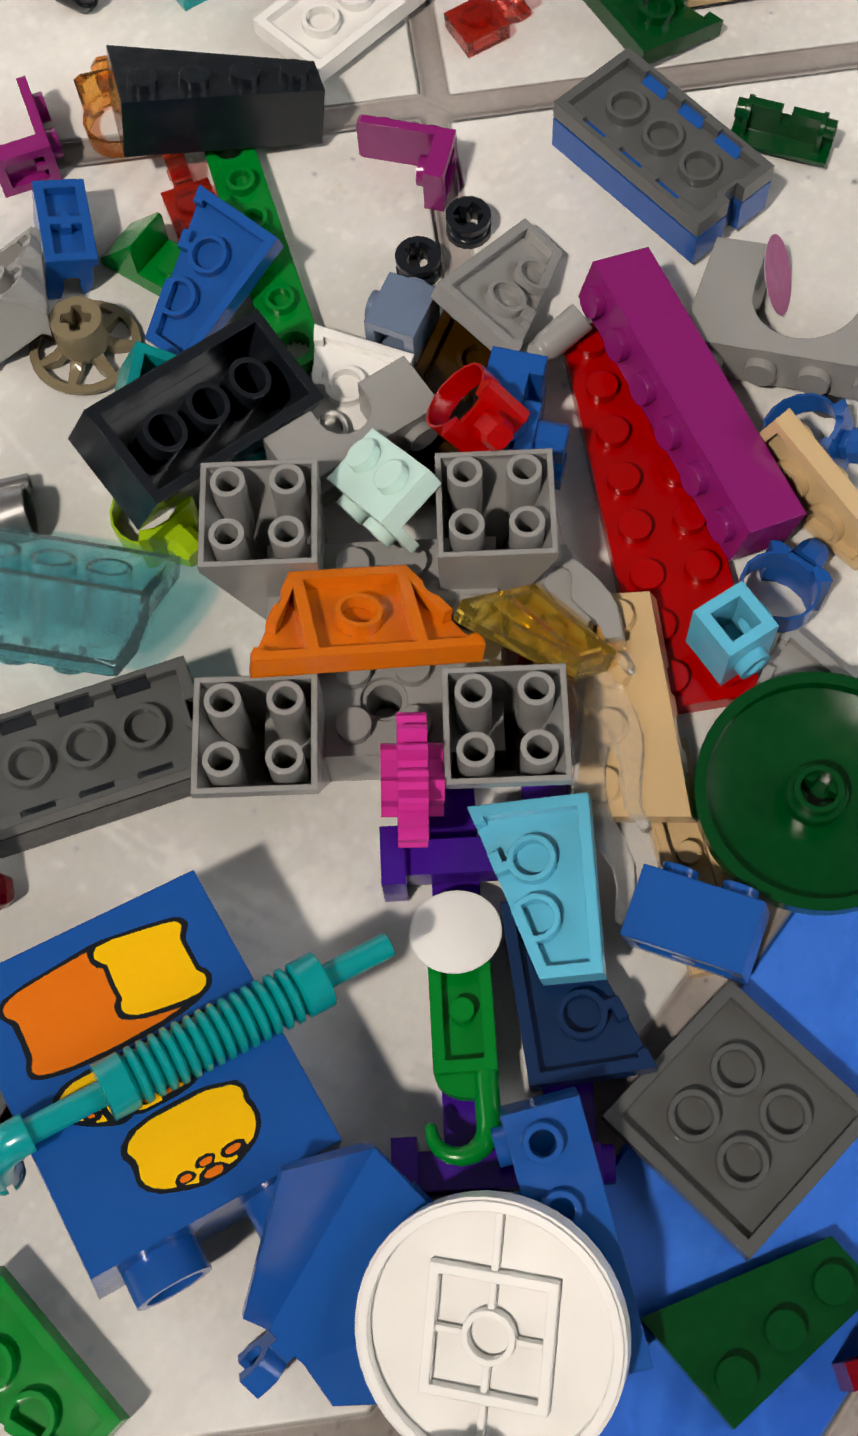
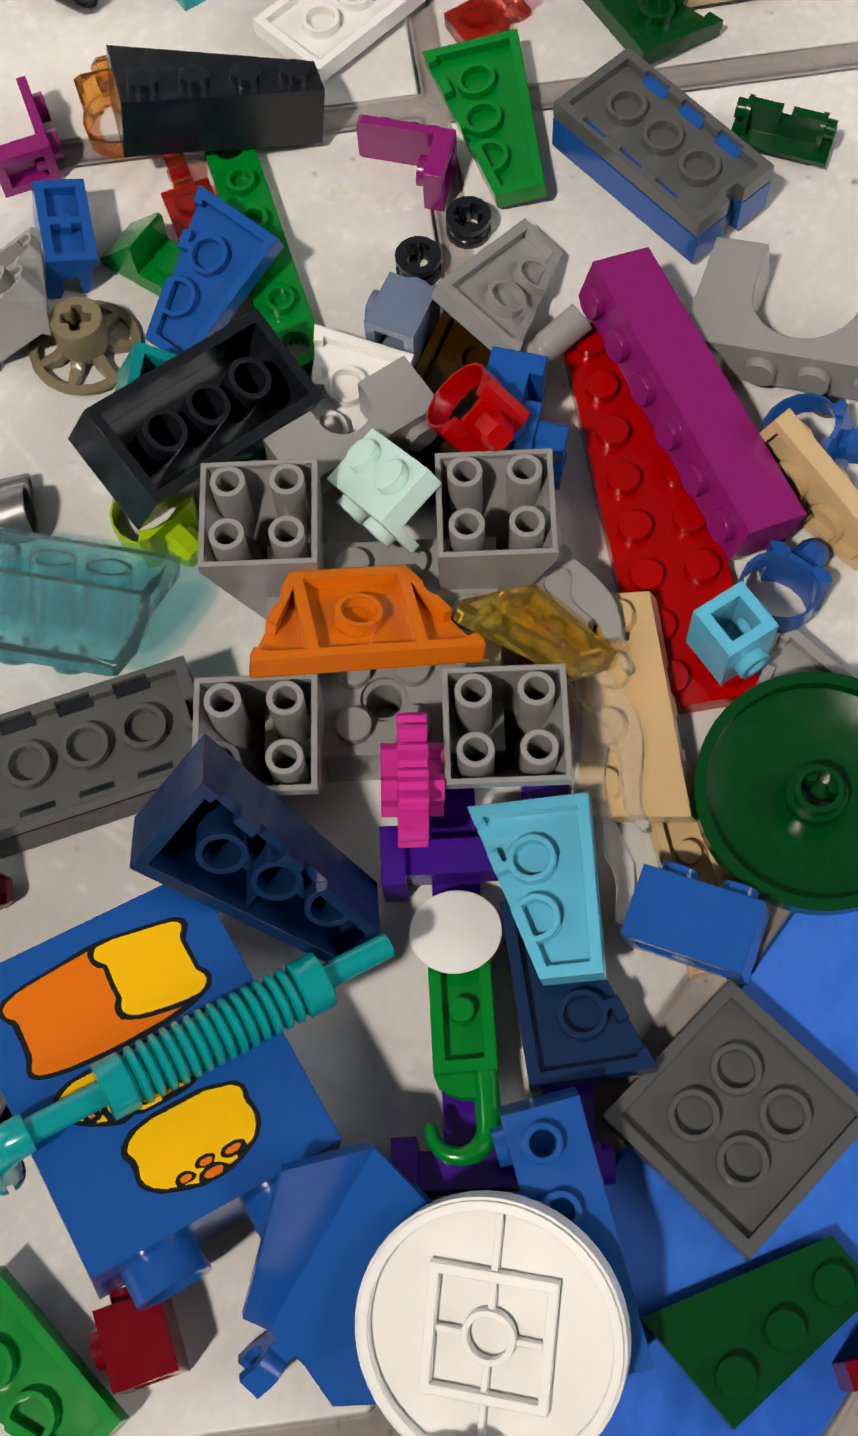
flat silver sticker [764,234,791,315] -> none
none -> dark red brick [88,1286,191,1394]
none -> dark blue wedge [129,733,381,962]
none -> green wing [423,28,548,208]

